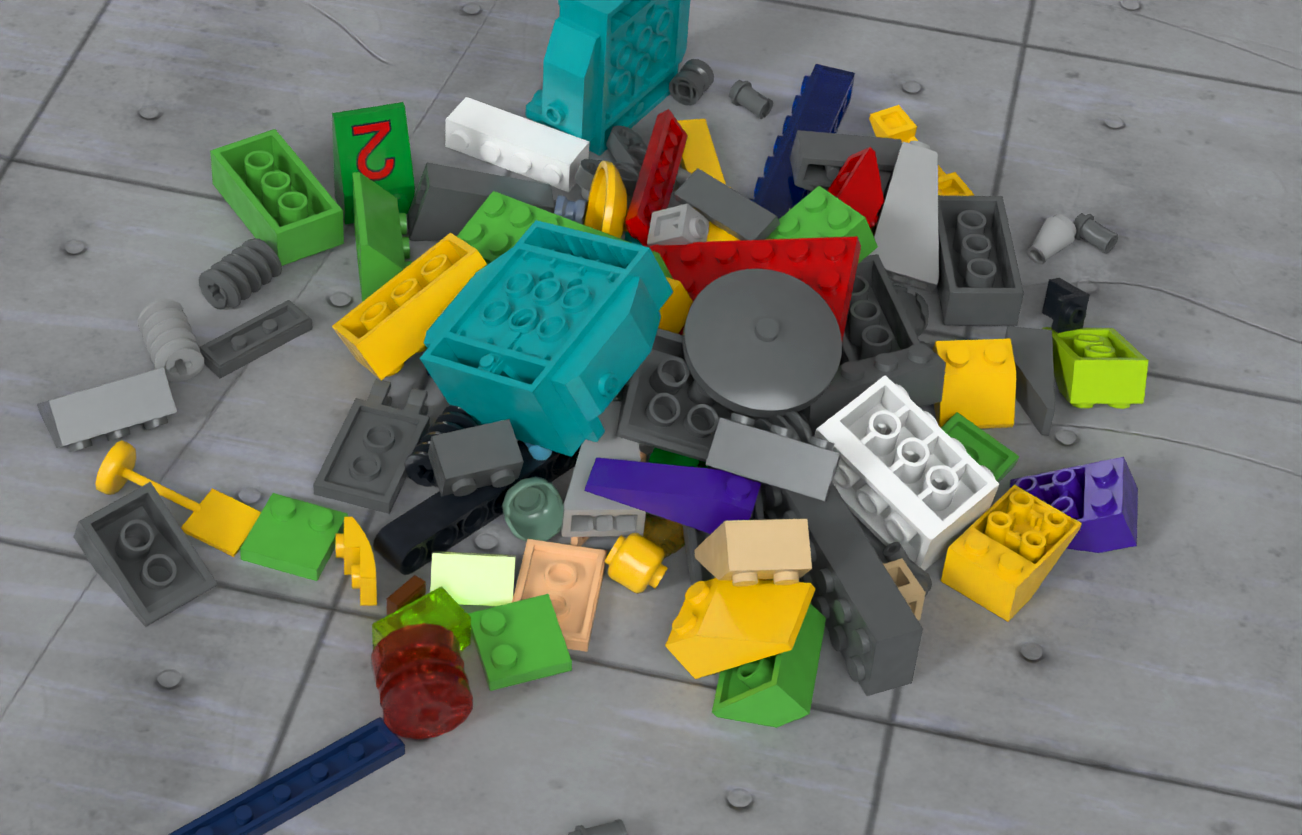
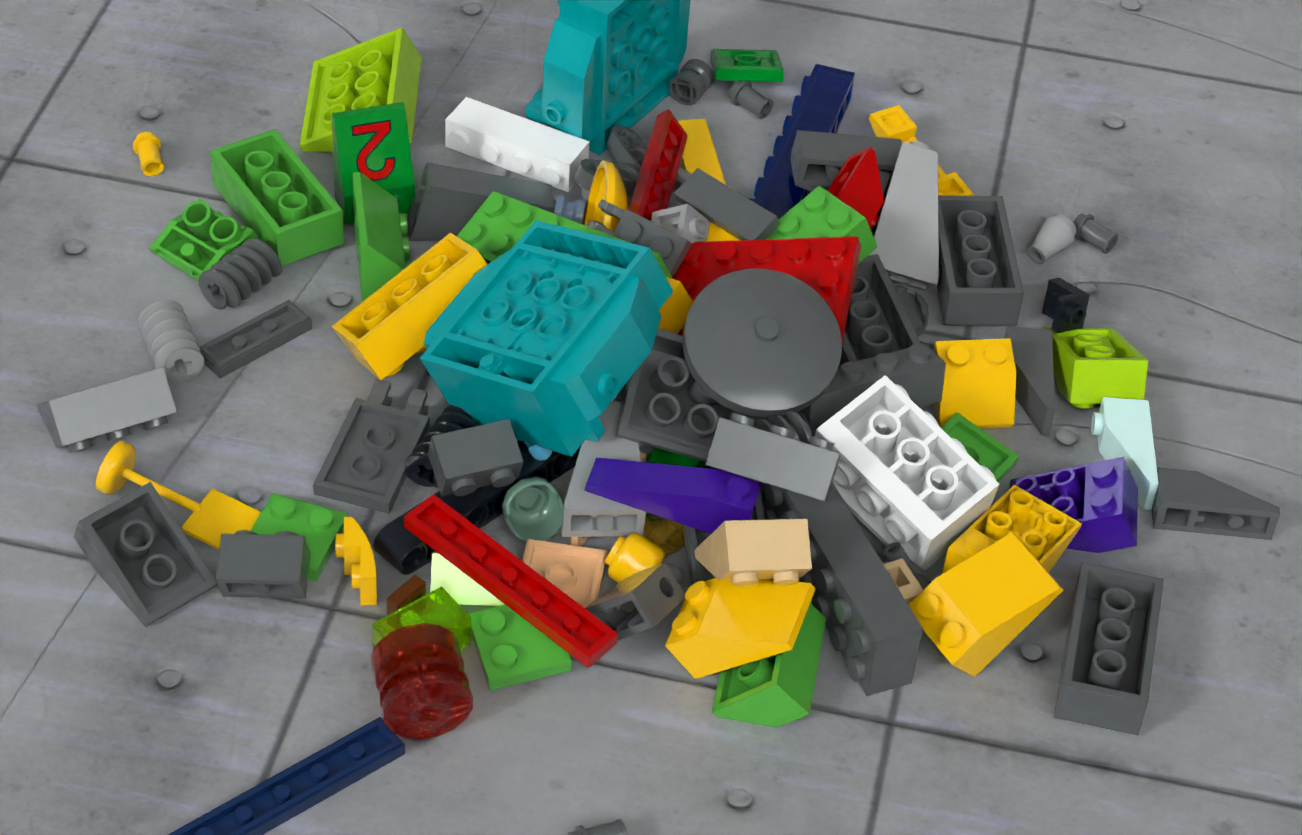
none -> yellow pin [132,132,164,176]
none -> bright green slope [149,199,258,281]
none -> dark grey brick [216,530,311,599]
none -> lime slope [299,27,422,152]
none -> red plate [404,494,618,668]
none -> dark grey torso [585,563,685,641]
none -> dark grey hinge [587,199,692,276]
none -> green tile [711,49,784,82]
none -> yellow slope [909,532,1063,677]
none -> dark grey brick [1054,562,1164,736]
none -> light aqua slope [1091,397,1159,511]
none -> dark grey slope [1152,467,1280,540]

